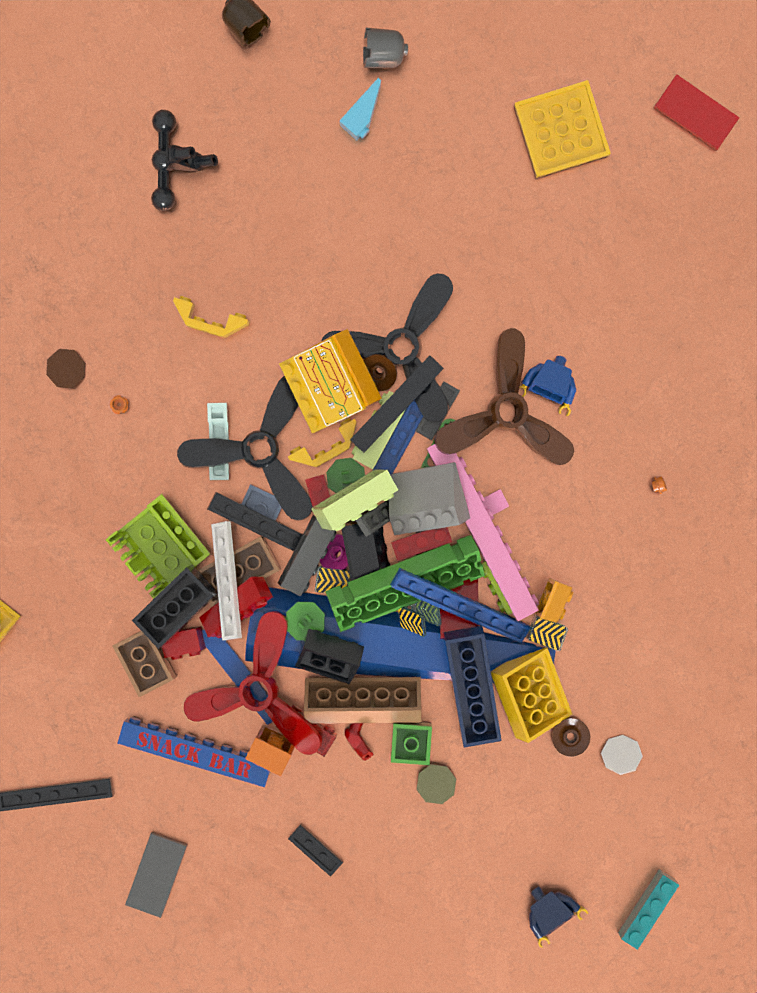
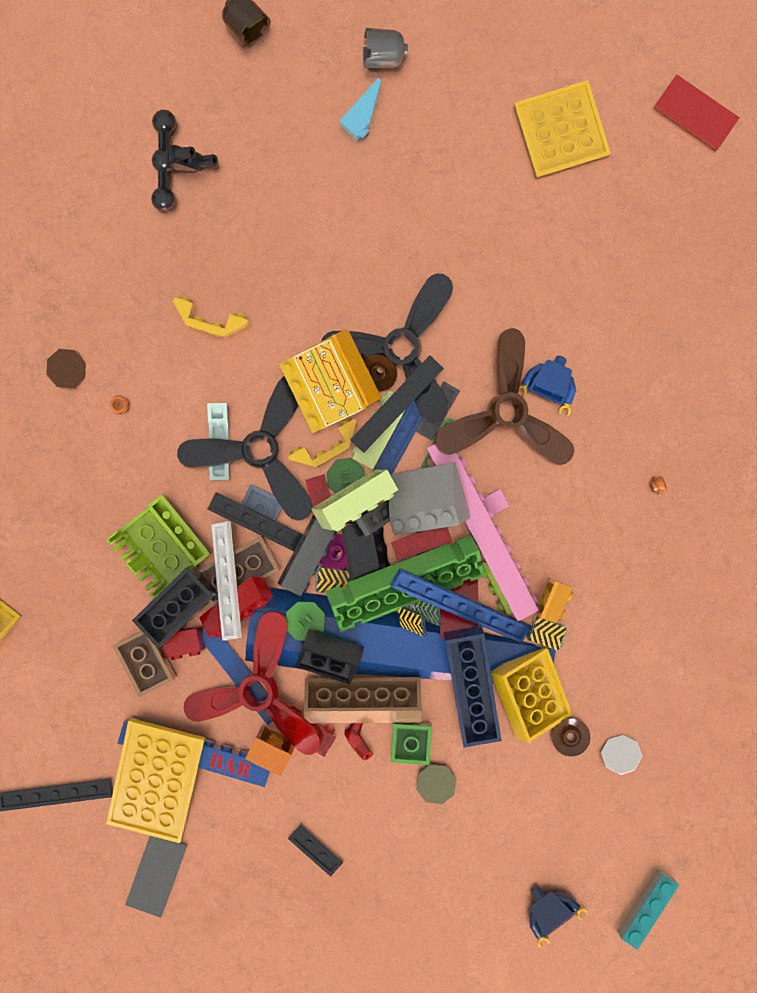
none -> yellow plate [106,718,205,843]

